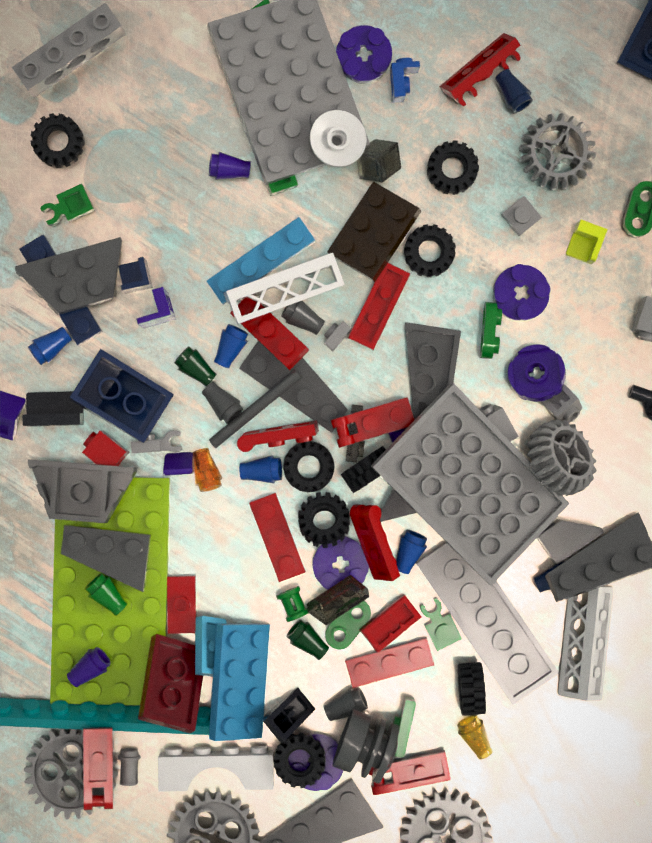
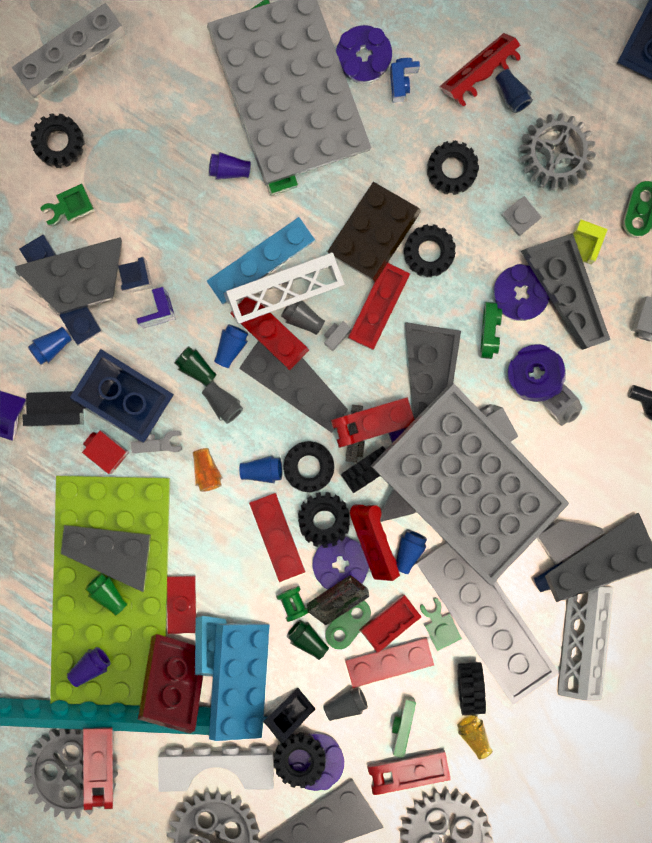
dark grey wing [28,459,137,523] -> none
light grey pin [118,748,141,786] -> none
dark purple slope [163,452,194,475] -> none
dark grey bar [209,369,302,448] -> none
red plate [237,420,319,452] -> none
white dish [310,110,367,167] -> none
dark grey wheel [332,708,400,784] -> none
clear smoke panel [357,139,401,183] -> none
light grey gear [527,419,597,496] -> none
none -> dark grey wing [521,233,611,350]

